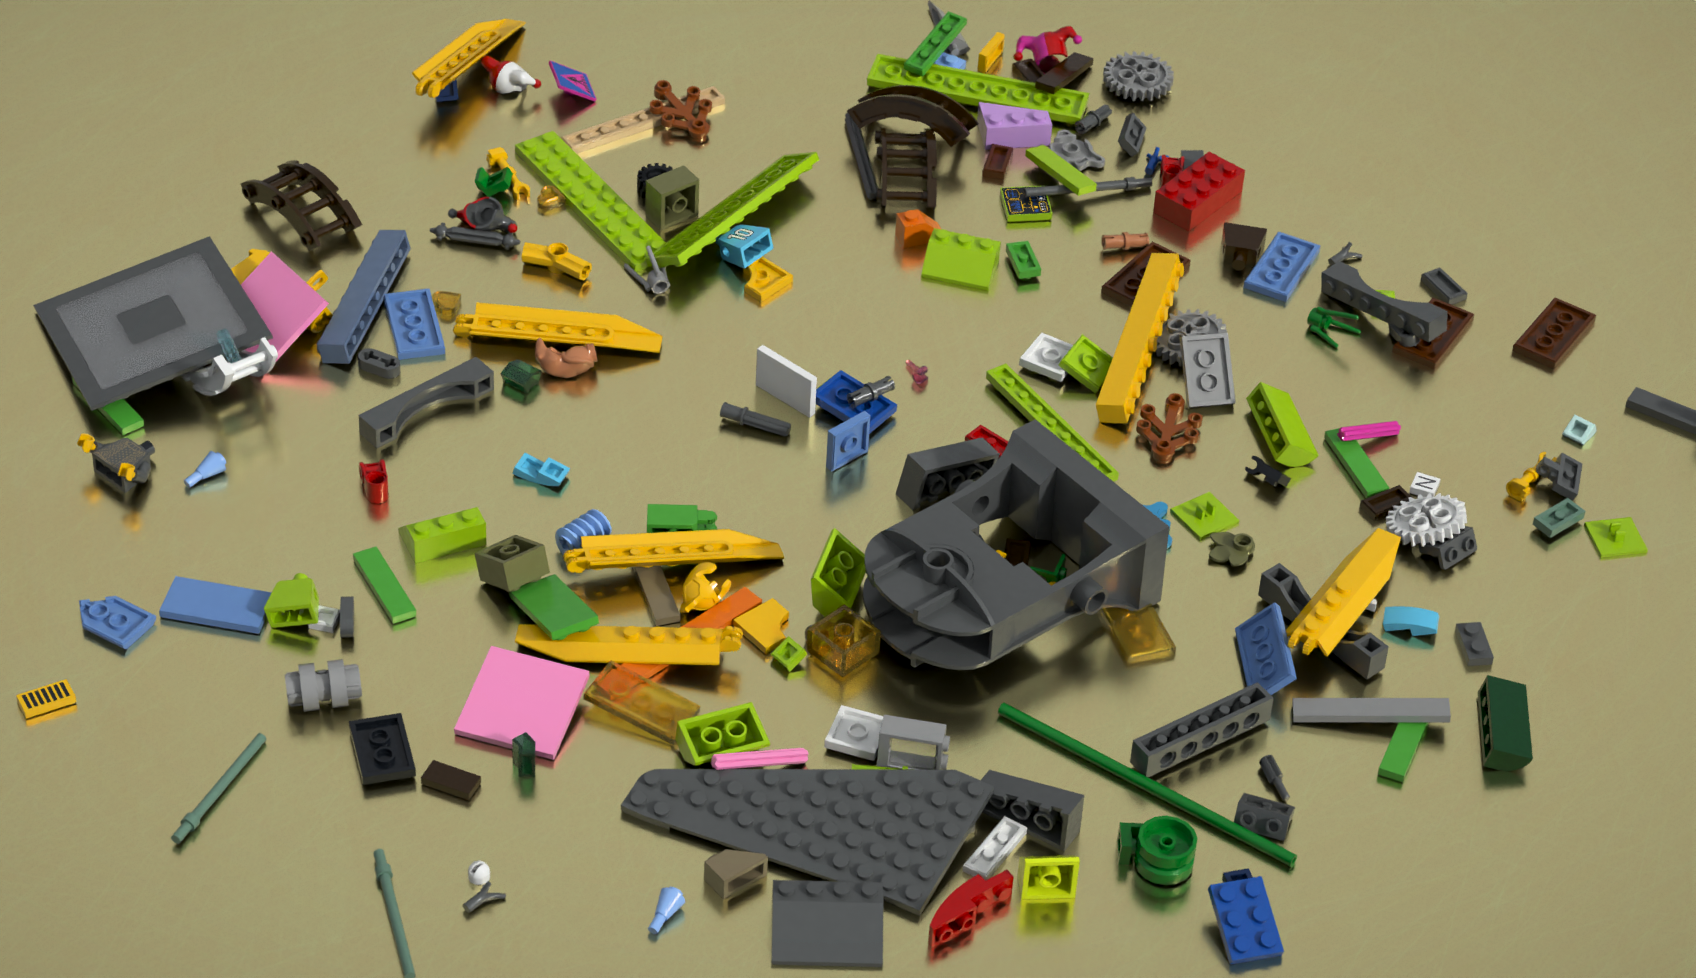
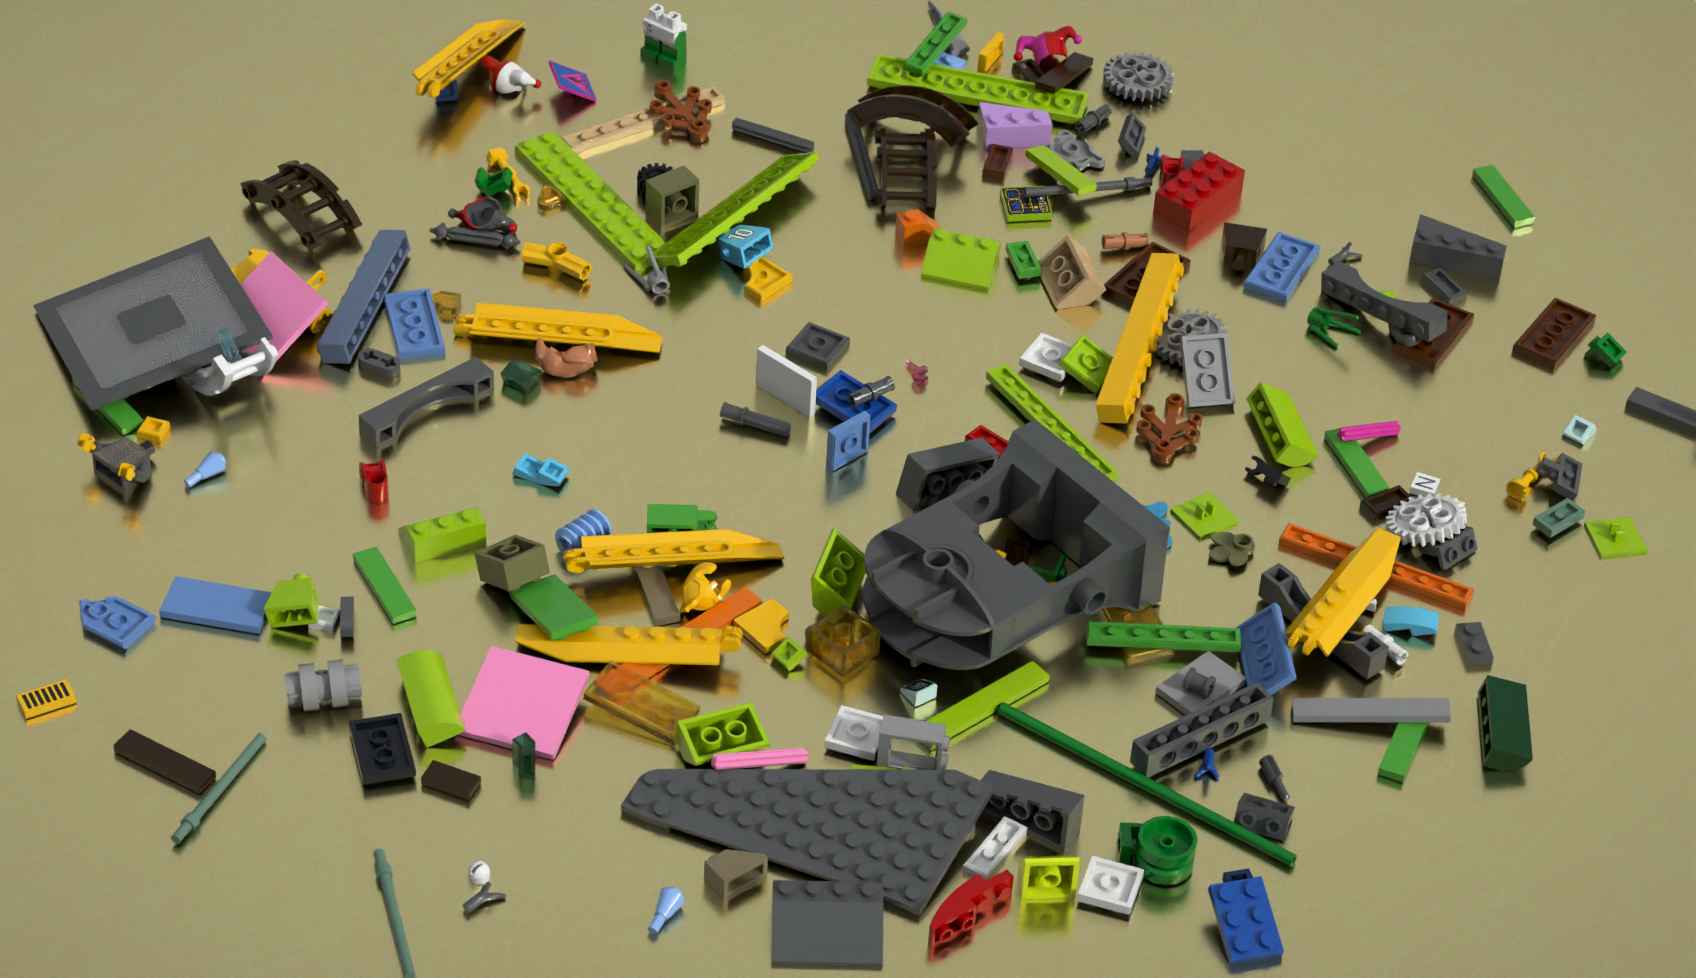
none -> dark brown tile [113,729,216,794]
none -> yellow tile [137,416,170,443]
none -> lime brick [396,650,466,748]
none -> hips [640,4,687,71]
none -> dark grey axle [732,118,815,153]
none -> dark grey tile [786,322,850,370]
none -> light aqua slope [900,679,937,707]
none -> lime tile [927,661,1050,749]
none -> tan slope [1038,235,1106,309]
none -> white plate [1077,856,1144,915]
none -> bright green tile [1086,621,1241,652]
none -> light grey tile [1155,651,1246,715]
none -> dark grey bush [1182,667,1216,699]
none -> blue bar [1194,748,1219,779]
none -> orange tile [1279,523,1475,610]
none -> white pin [1363,625,1409,665]
none -> dark grey wedge [1409,214,1507,280]
none -> bright green tile [1472,165,1535,228]
none -> green bracket [1584,332,1627,368]

